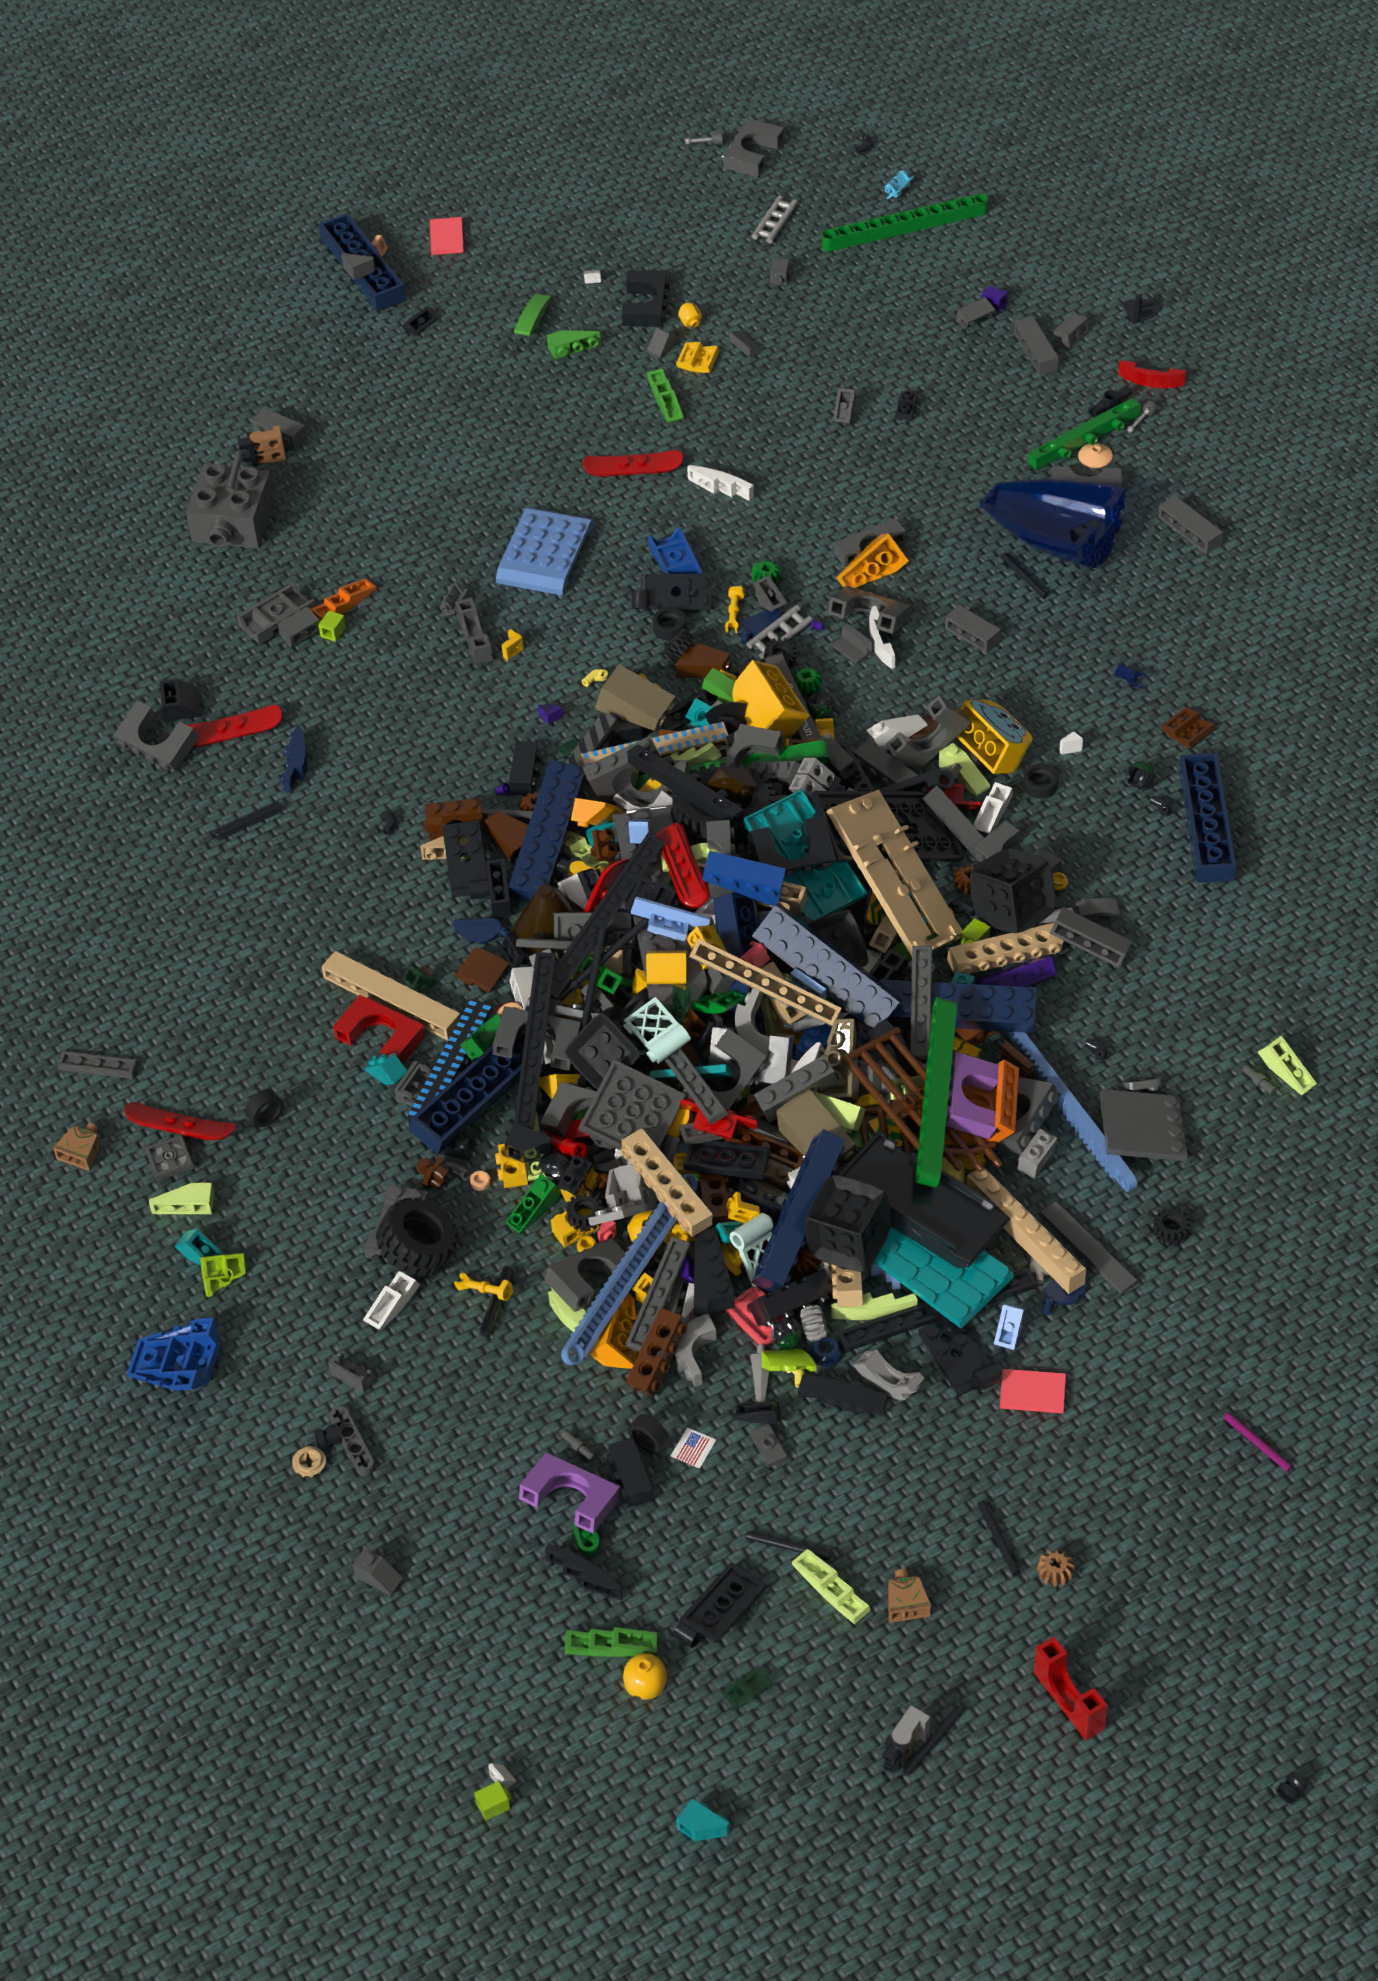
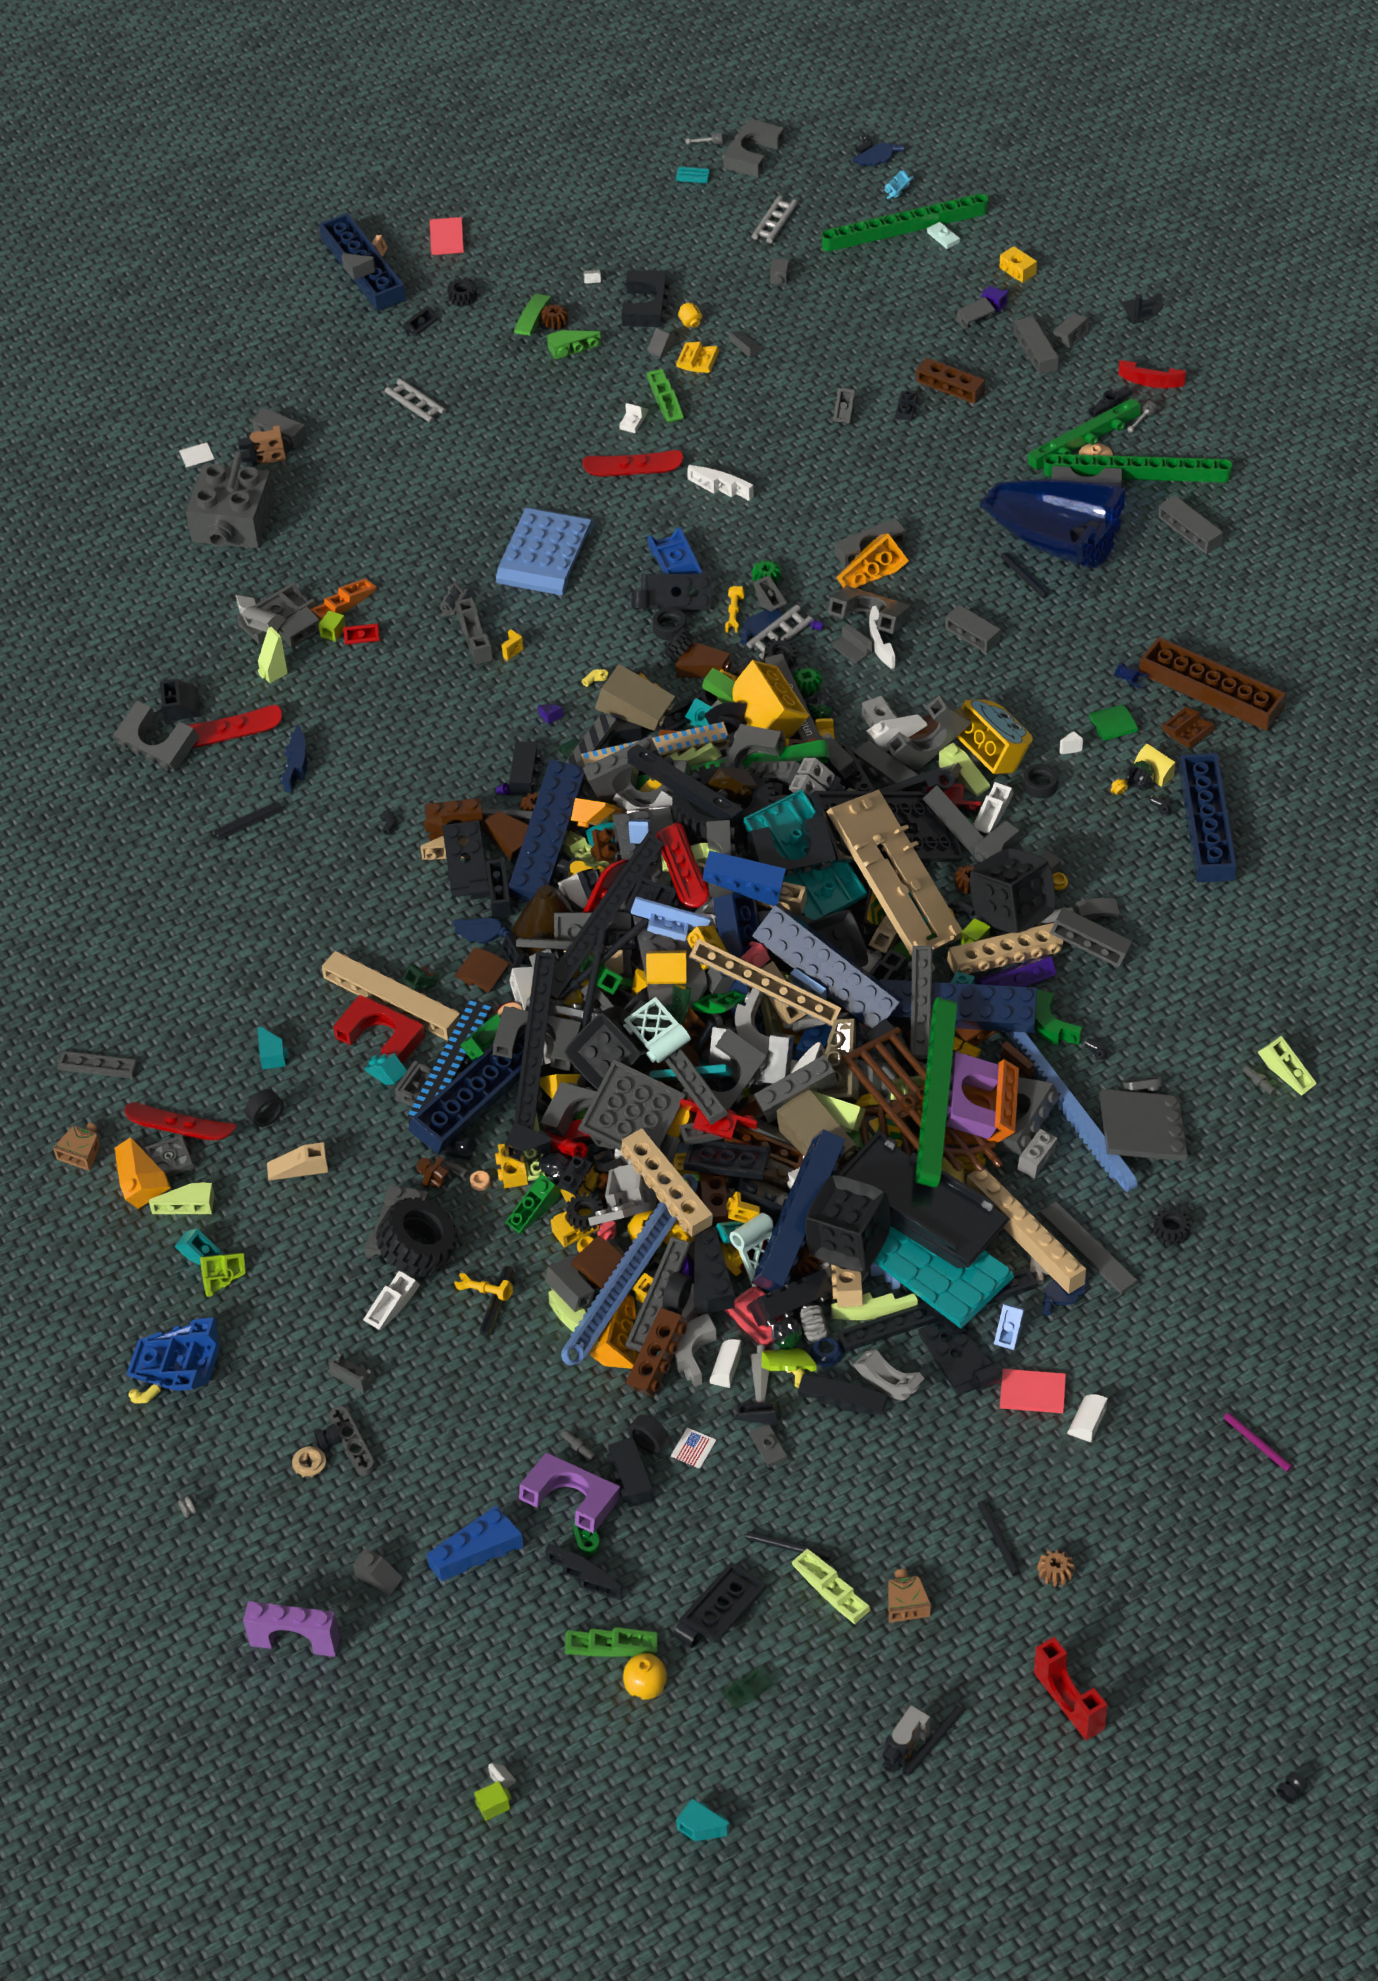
none -> light orange wedge [114,1137,171,1209]
none -> light yellow arm [129,1384,161,1404]
none -> light grey bush [178,1496,196,1518]
none -> white sticker [179,443,214,467]
none -> white slope [236,595,256,614]
none -> light grey brick [241,606,286,632]
none -> medium lavender arch [243,1601,340,1657]
none -> yellowish green slope [258,627,288,683]
none -> teal slope [258,1027,289,1070]
none -> tan slope [267,1142,328,1180]
none -> red slope [343,623,380,645]
none -> light grey bar [385,378,447,423]
none -> blue wedge [427,1506,524,1581]
none -> black tyre [447,277,477,307]
none -> reddish brown gear [541,304,569,330]
none -> reddish brown slope [572,1235,623,1290]
none -> white slope [620,403,649,433]
none -> black tyre [662,1272,692,1314]
none -> teal tile [676,167,710,183]
none -> white brick [710,1339,741,1388]
none -> dark blue animal [852,143,905,166]
none -> light grey brick [862,696,898,728]
none -> reddish brown brick [916,357,985,404]
none -> light aqua plate [927,222,960,249]
none -> yellow brick [999,246,1037,283]
none -> green arch [1035,989,1082,1046]
none -> green beam [1043,454,1232,483]
none -> white brick [1067,1394,1108,1442]
none -> green slope [1089,704,1138,741]
none -> yellow plate [1110,779,1128,796]
none -> light yellow brick [1135,744,1175,787]
none -> reddish brown brick [1139,637,1286,731]

